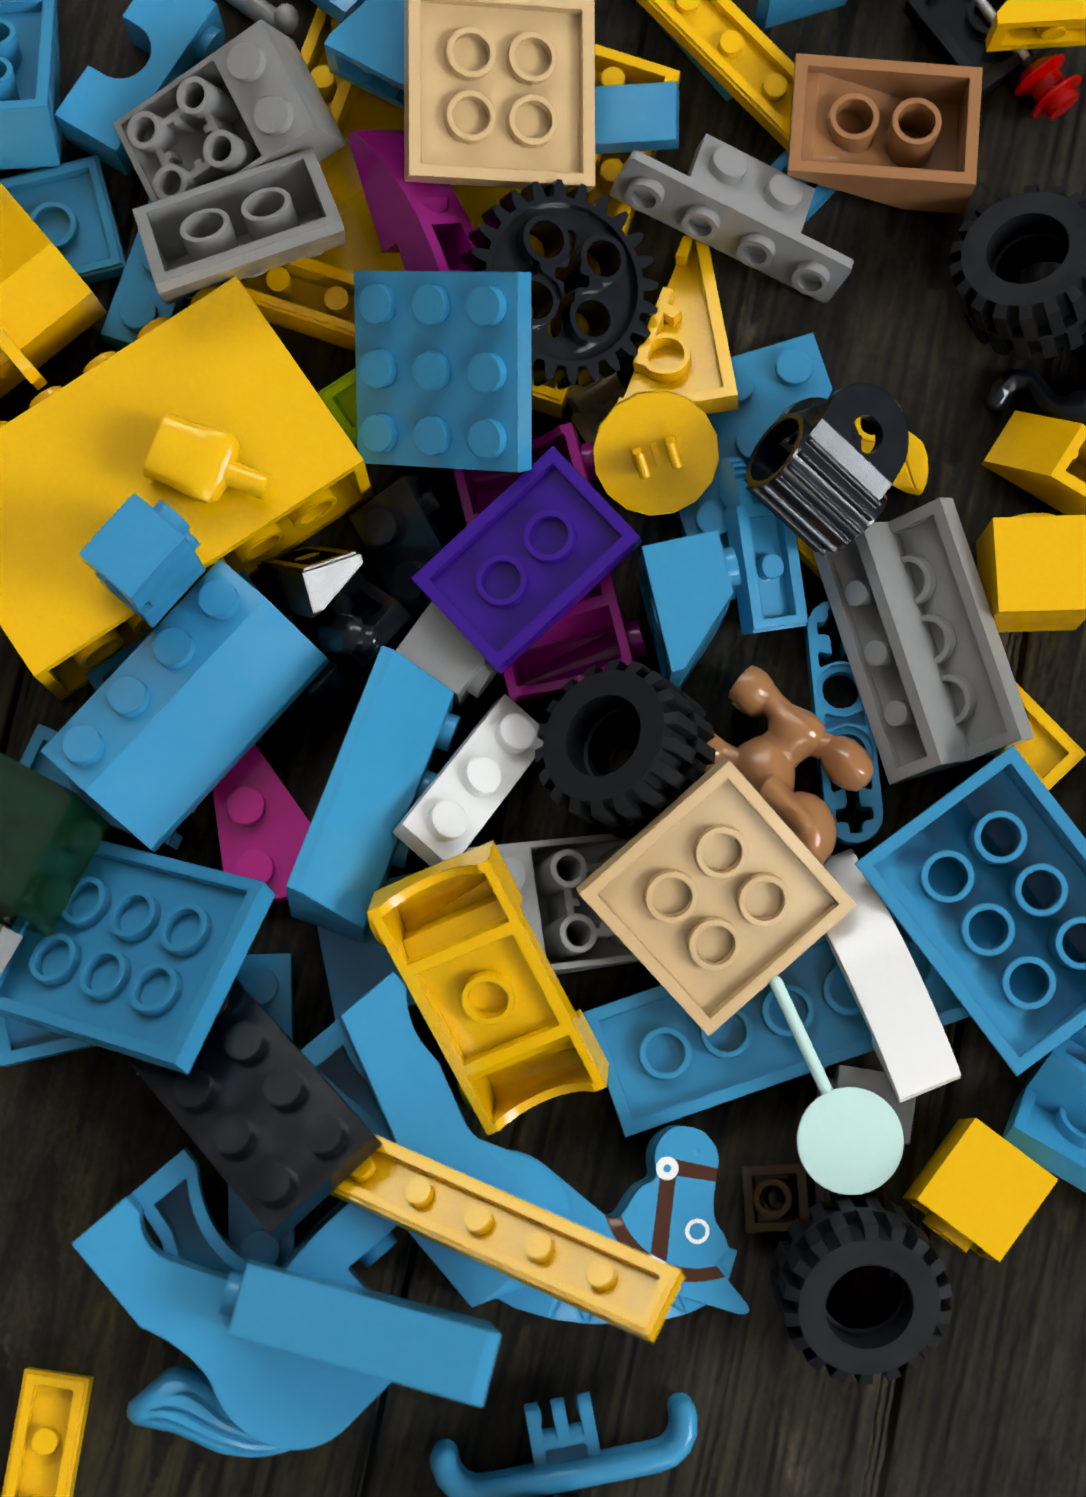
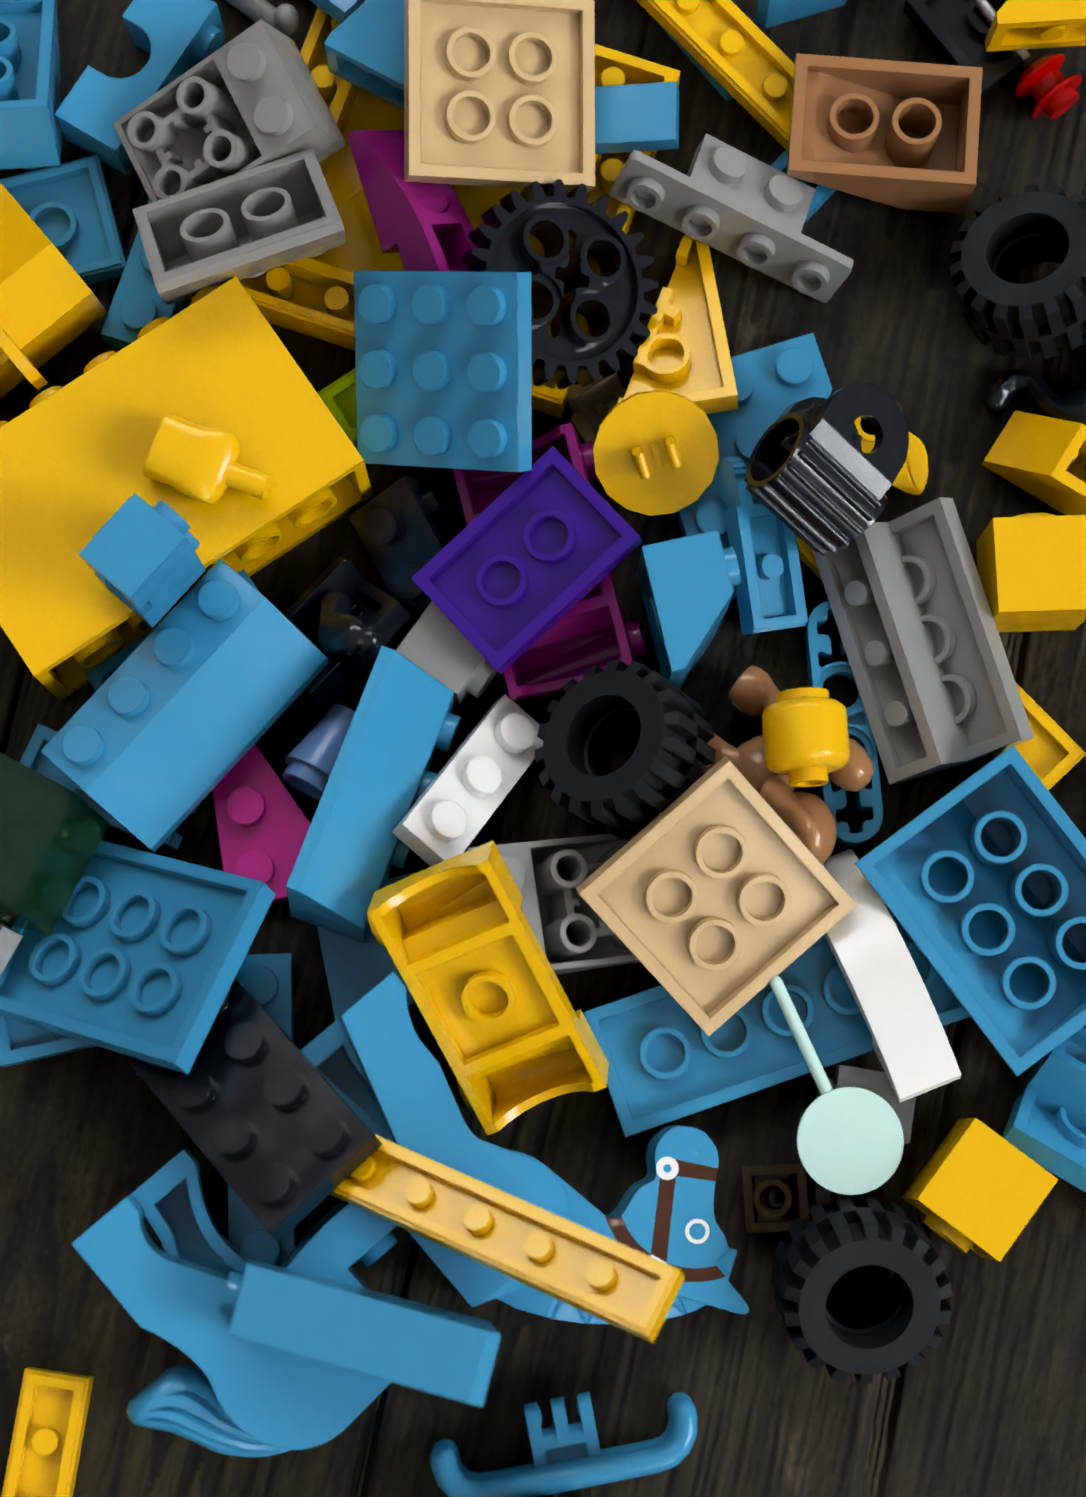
dark brown slope [257,545,363,618] -> none
none -> medium blue cone [282,703,355,801]
none -> yellow head [762,687,850,787]

